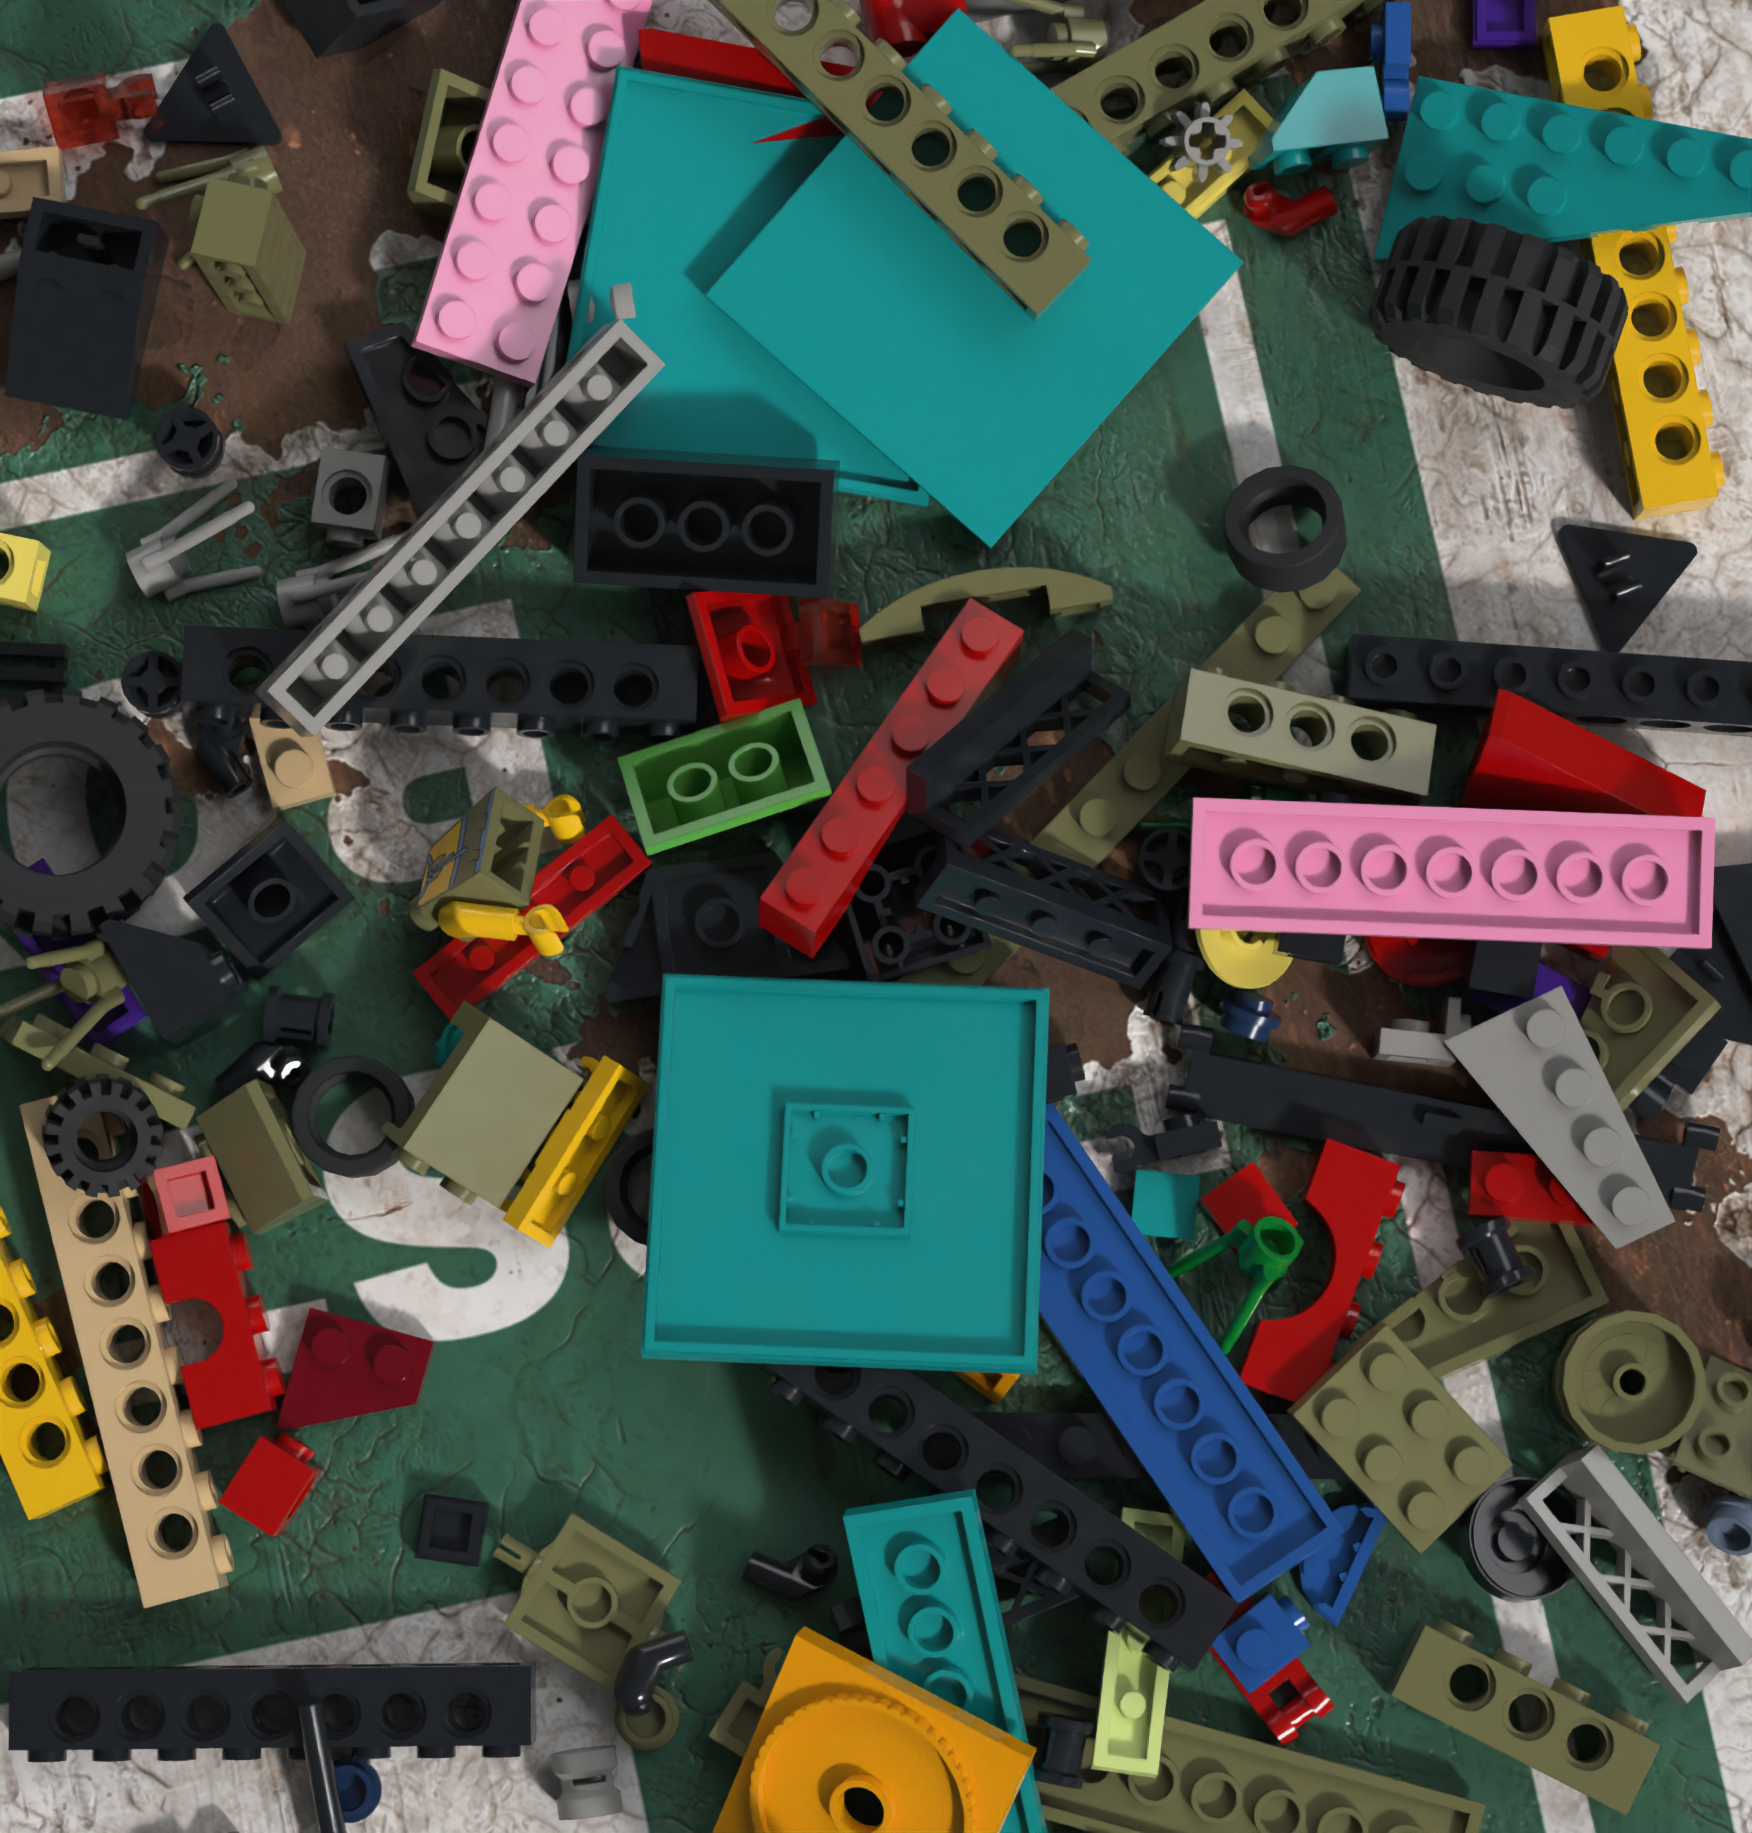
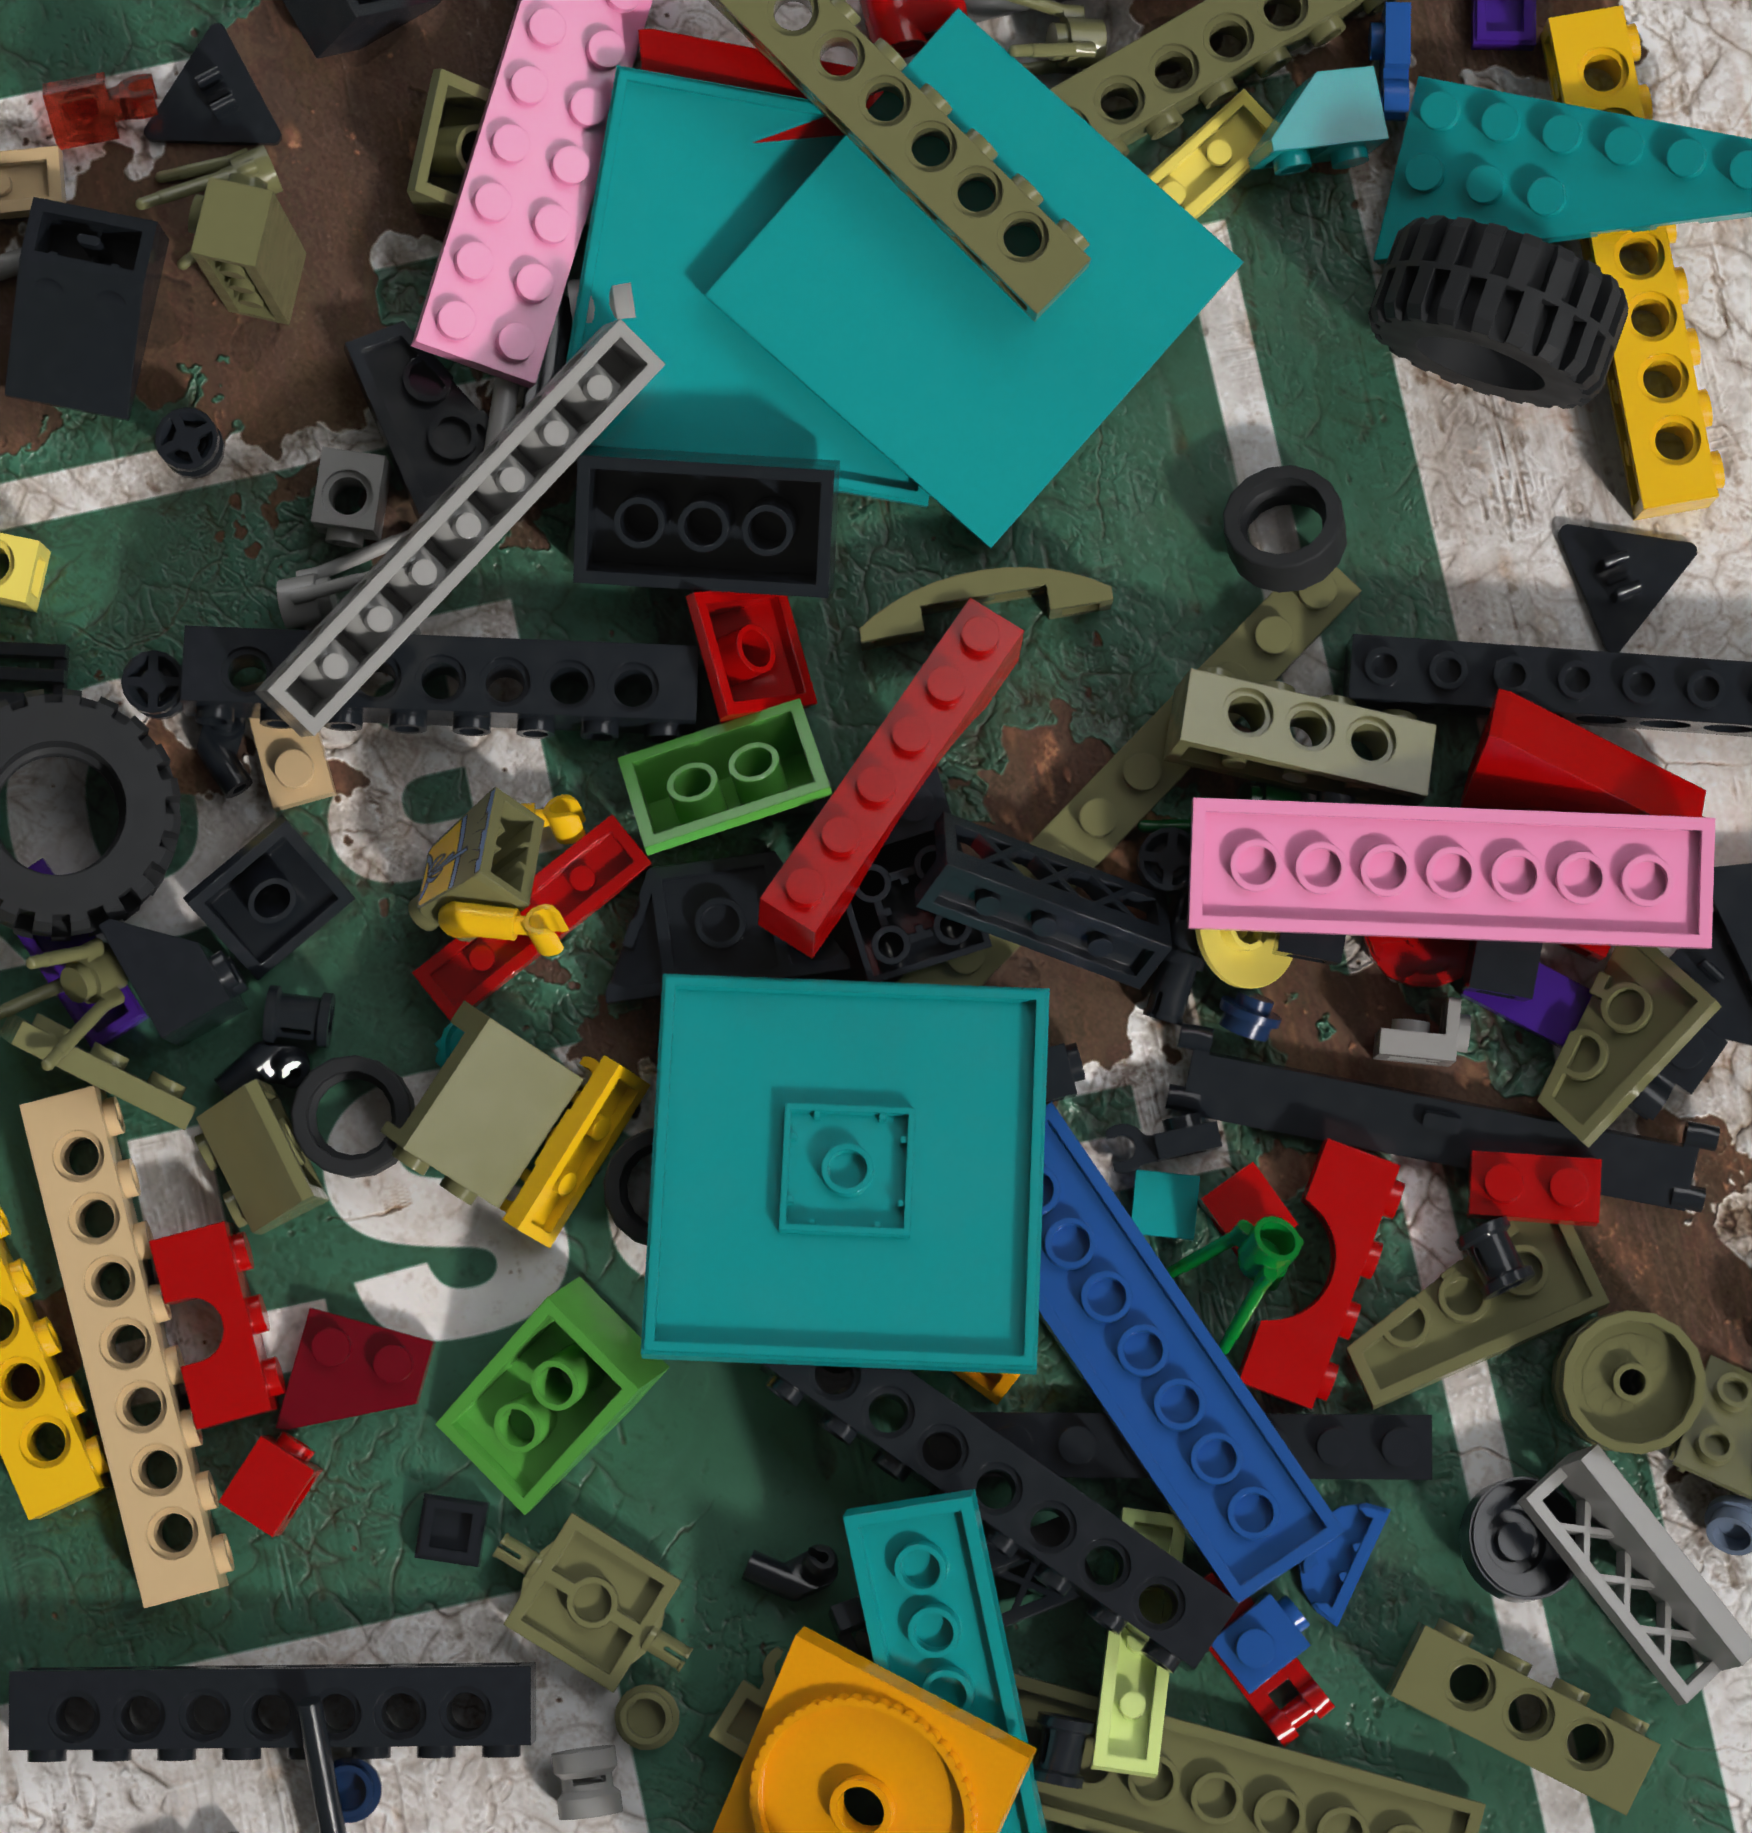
black tyre [42,1074,164,1198] -> none
light grey plant [126,478,262,602] -> none
brick [138,1155,231,1240] -> none
black arm [613,1629,694,1717] -> none
clear red tile [782,597,861,670] -> none
black fence [906,627,1131,849] -> none
light grey gear [1159,102,1243,183] -> none
red arm [1243,181,1338,237] -> none
olive plate [1287,1321,1513,1554] -> none
light grey wing [1443,986,1676,1249] -> none
none -> bright green slope [435,1276,670,1515]

